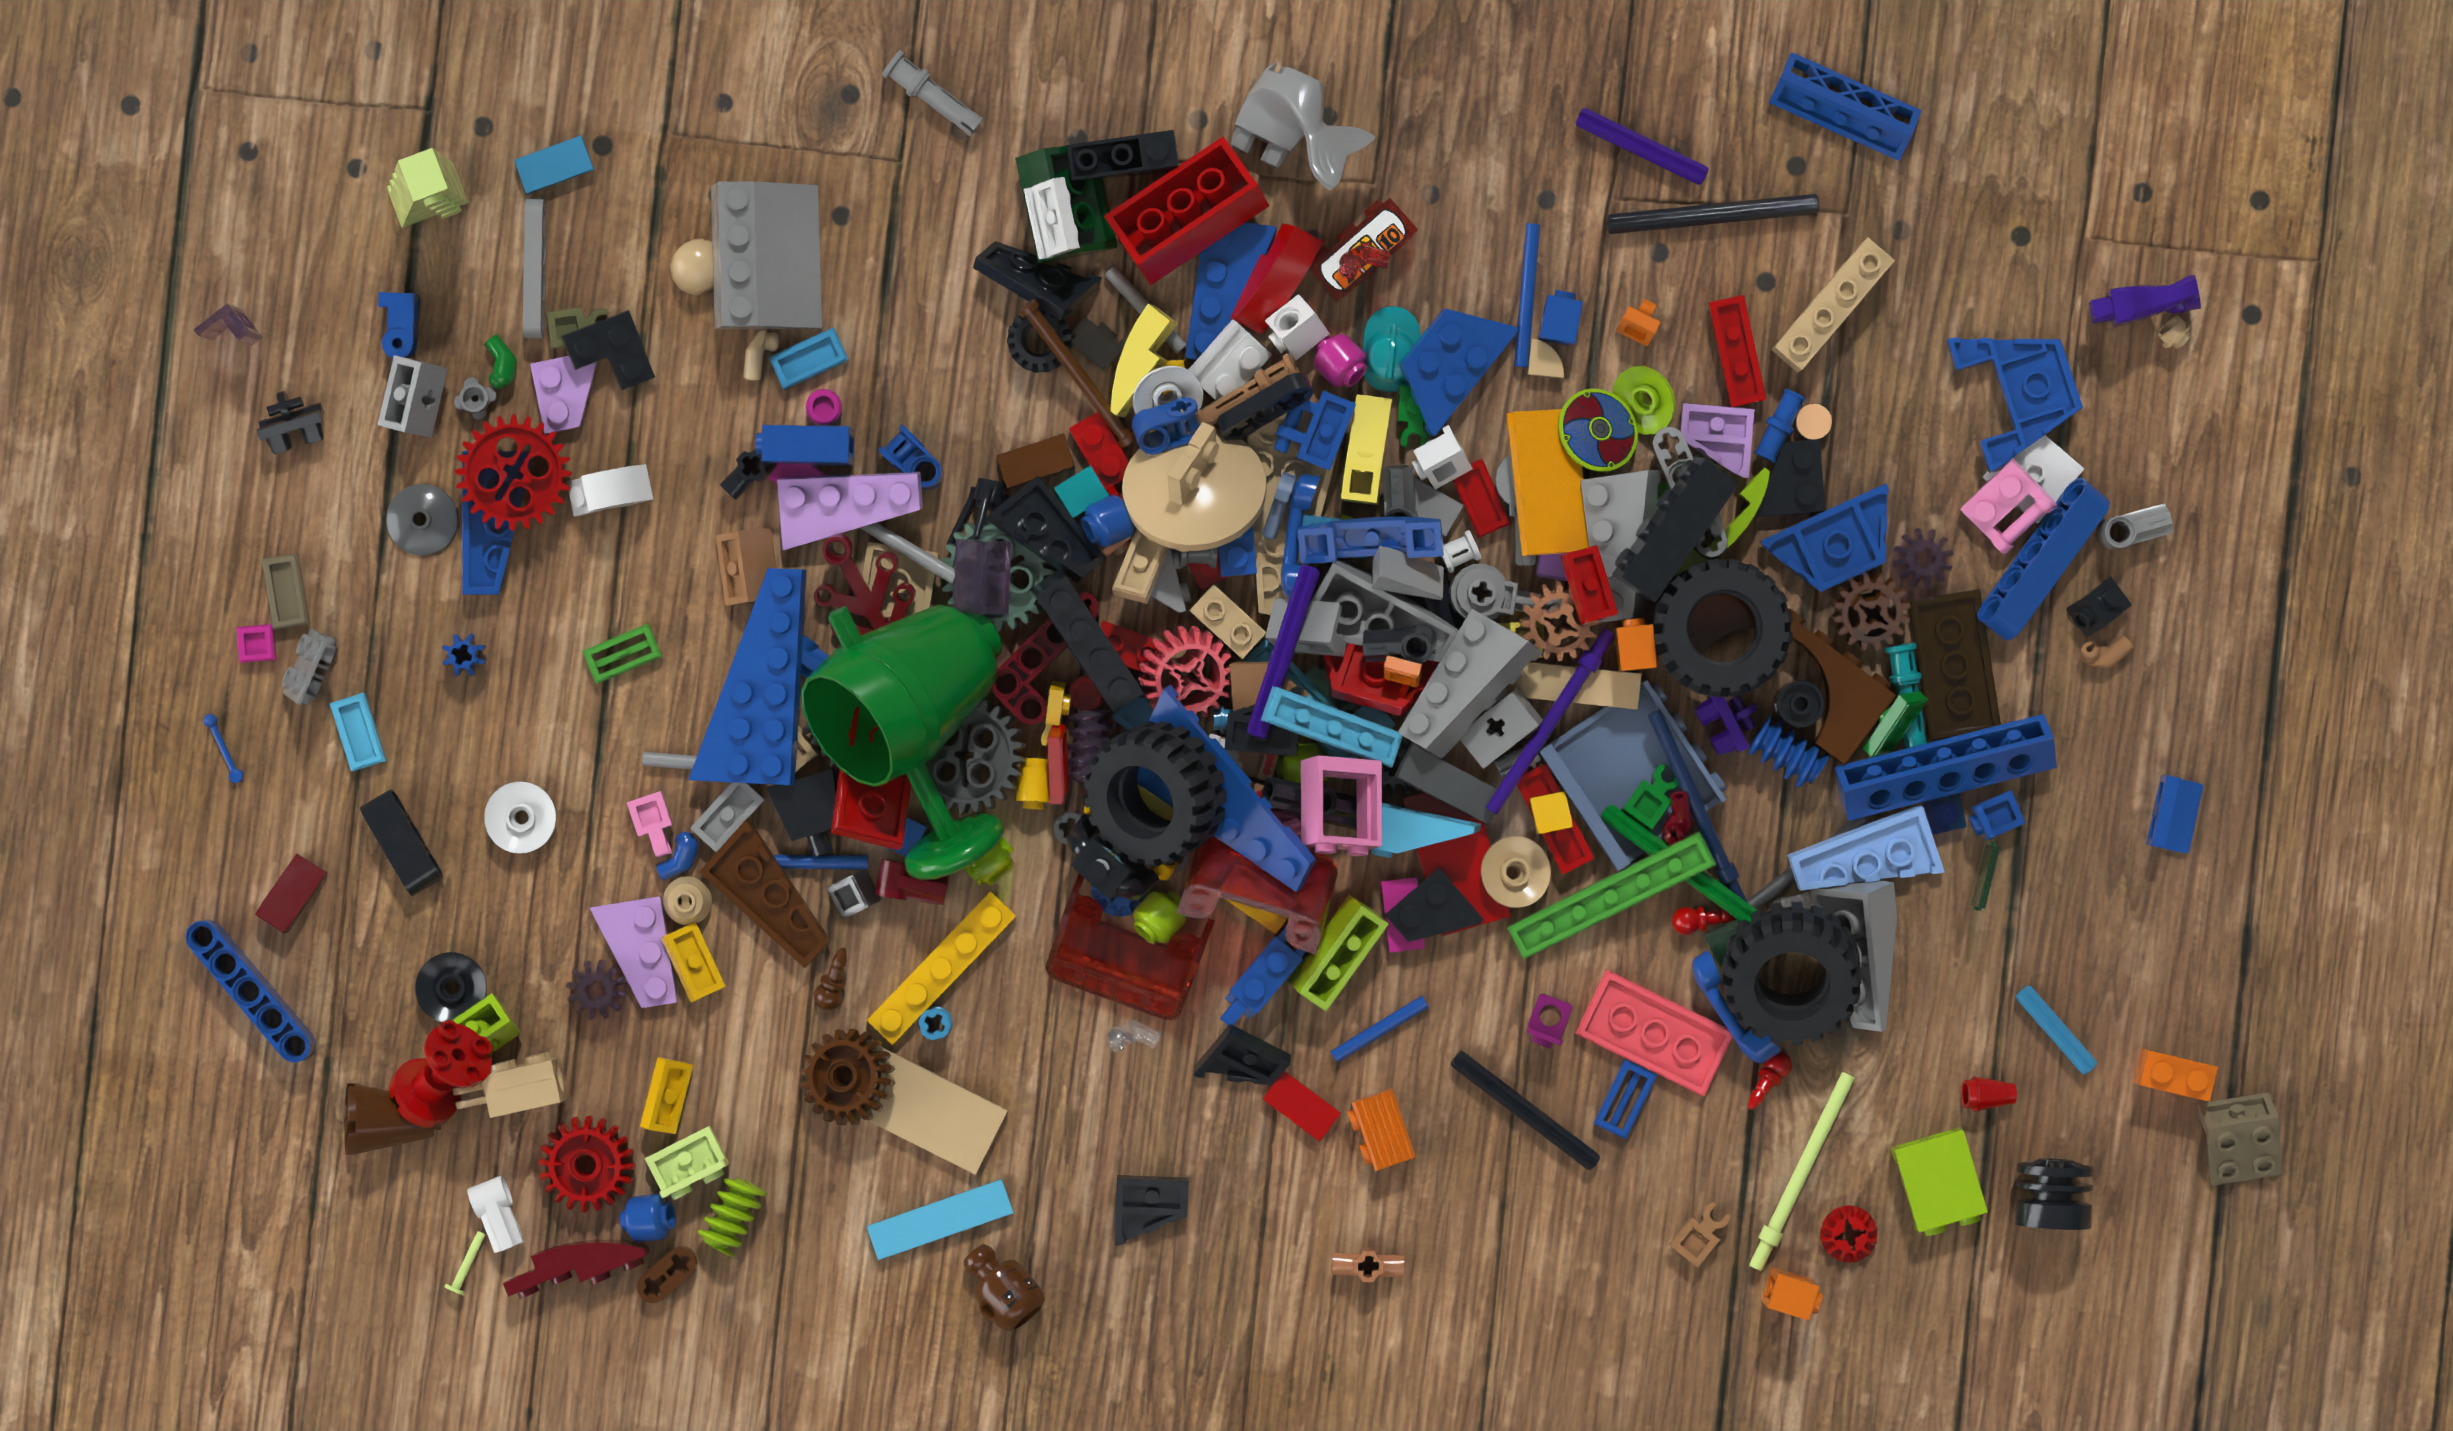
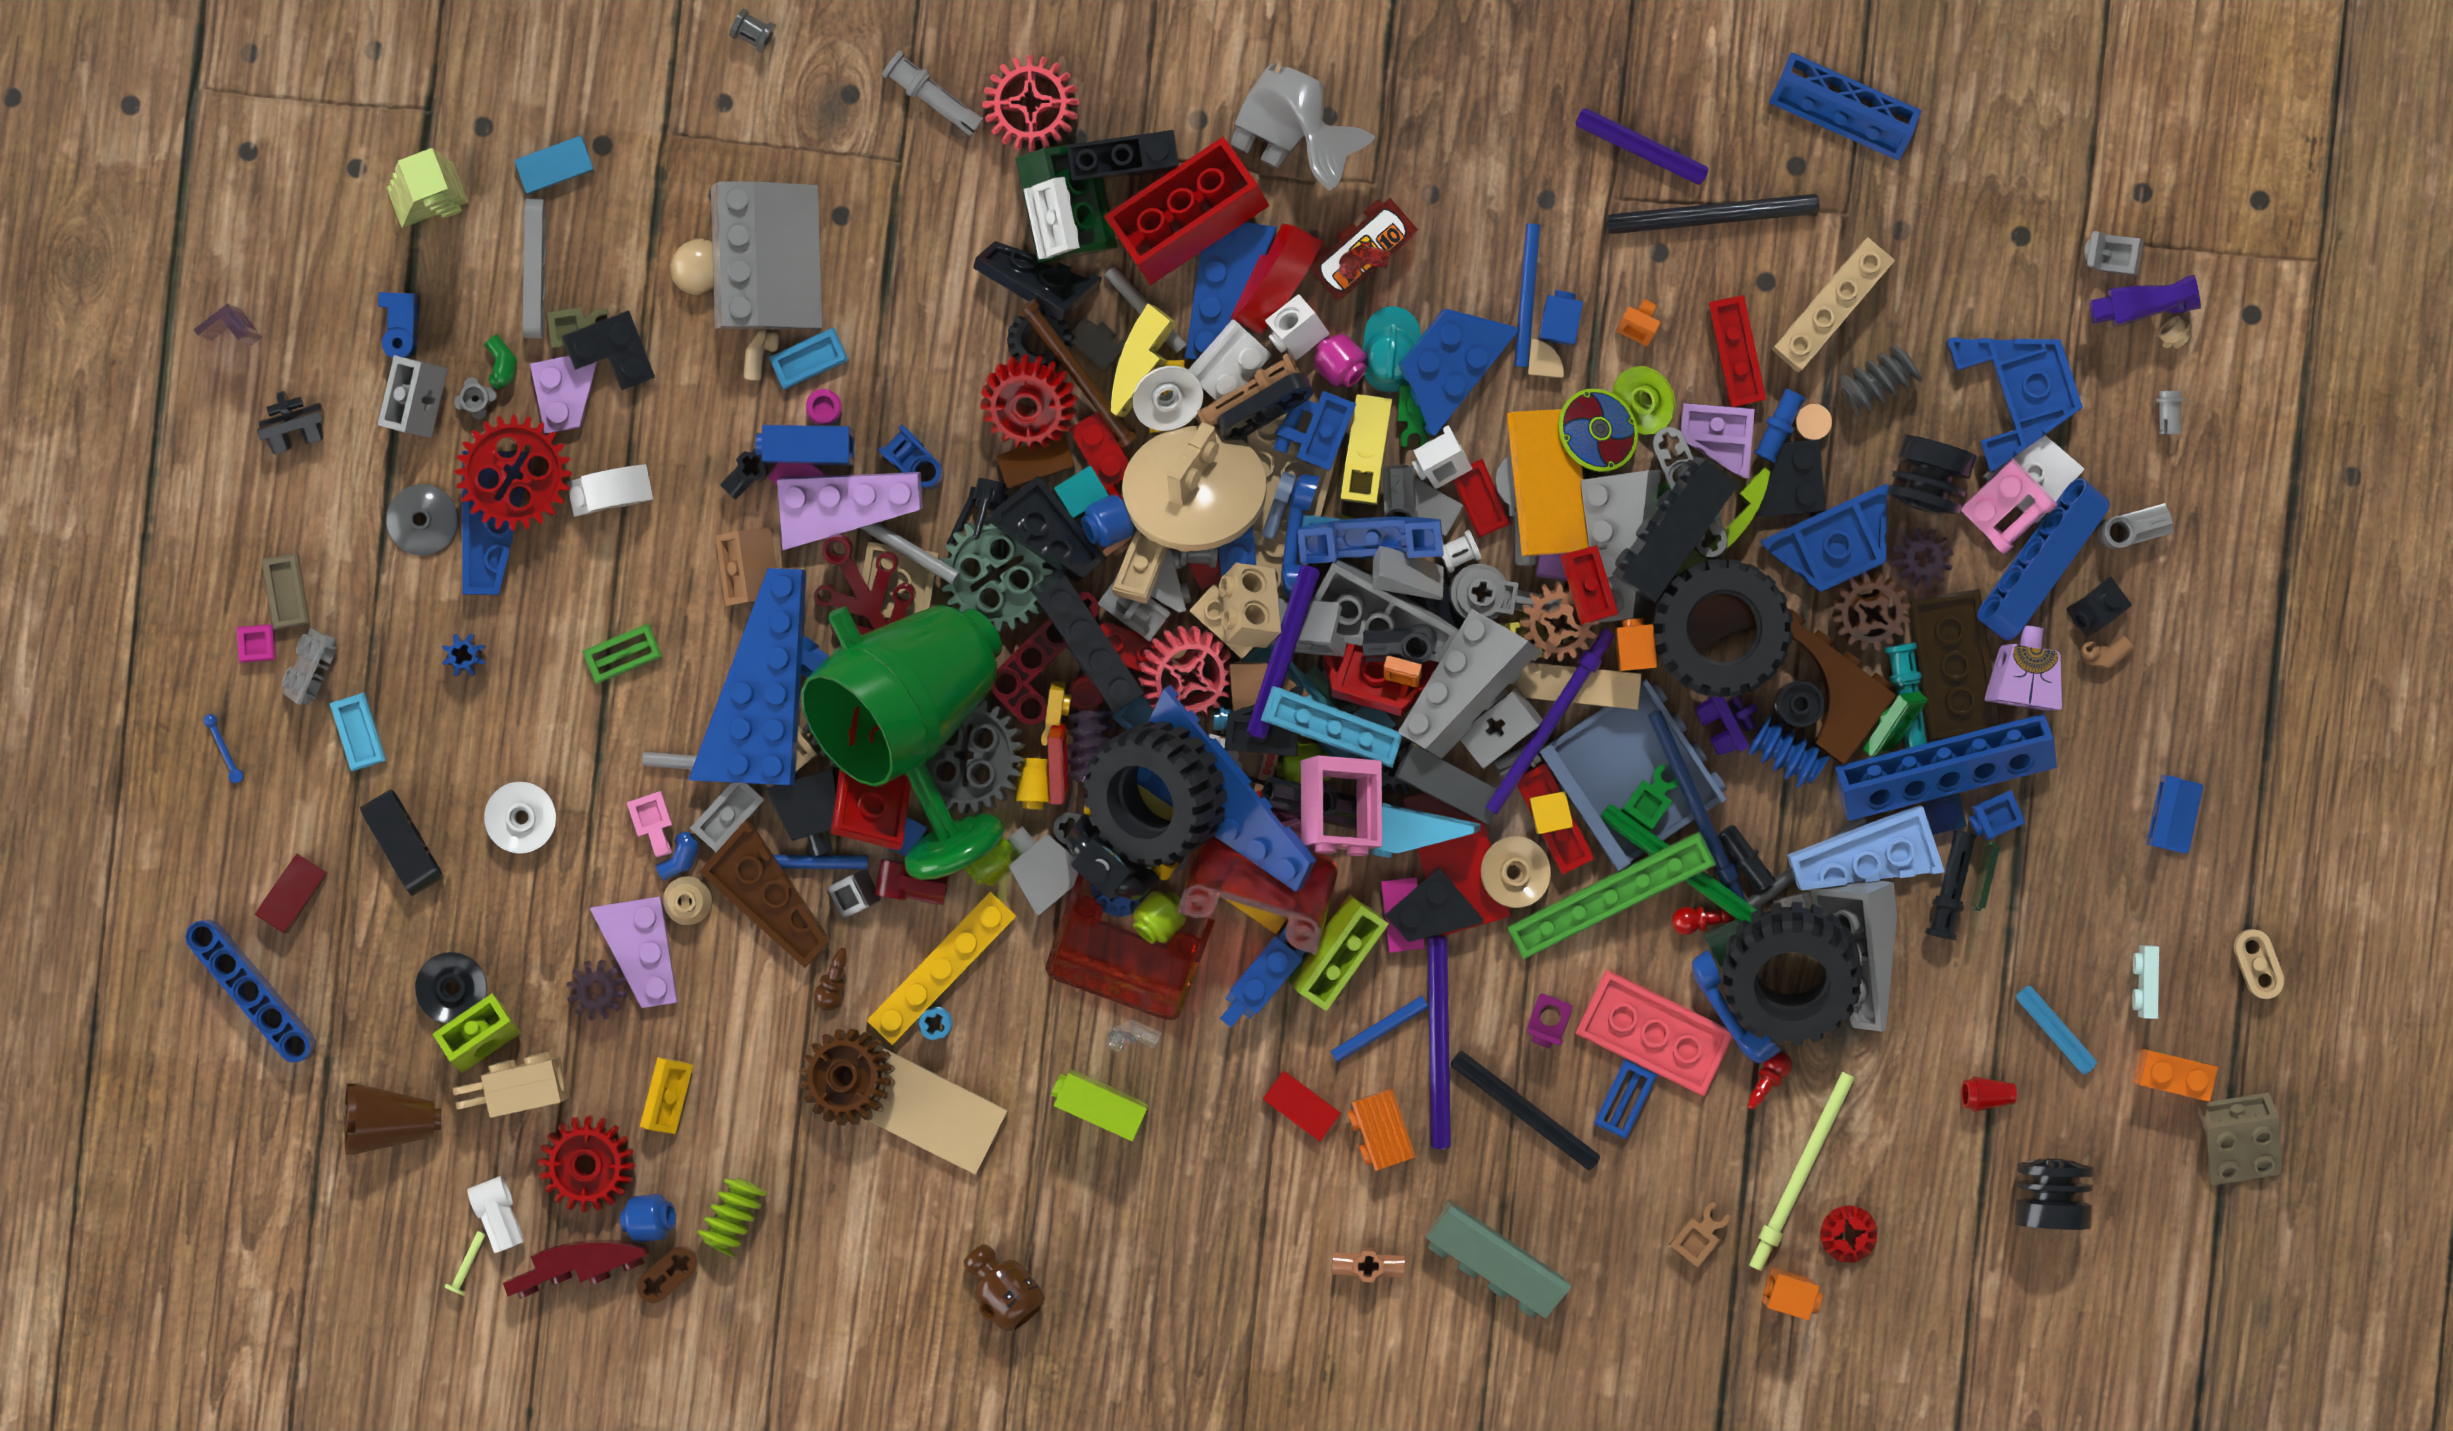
red piece [389,1020,492,1128] -> none
yellowish green bracket [645,1125,729,1200] -> none
yellow plate [661,922,726,1002] -> none
medium azure tile [866,1179,1014,1260] -> none
clear purple panel [954,539,1011,615] -> none
black wing [1115,1175,1189,1246] -> none
blue piece [1132,397,1201,455] -> none
black wing [1193,1024,1291,1086] -> none
dark red arm [1662,791,1692,845] -> none
lime panel [1890,1127,1988,1236] -> none
none -> dark grey bush [729,8,776,53]
none -> red gear [980,353,1077,450]
none -> coral gear [982,55,1080,153]
none -> light grey torso [1007,826,1084,916]
none -> lime brick [1051,1069,1149,1142]
none -> light grey hips [1098,577,1171,641]
none -> tan brick [1219,563,1281,648]
none -> sand green slope [1425,1200,1572,1319]
none -> dark purple axle [1428,936,1451,1149]
none -> black axle [1718,825,1776,893]
none -> dark grey piece [1840,345,1922,417]
none -> black wheel [1886,435,1977,515]
none -> black pin [1925,830,1977,941]
none -> lavender torso [1985,626,2062,711]
none -> light grey bracket [2084,231,2144,276]
none -> light aqua plate [2132,945,2159,1019]
none -> light grey pin [2156,391,2185,434]
none -> tan plate [2233,929,2284,999]

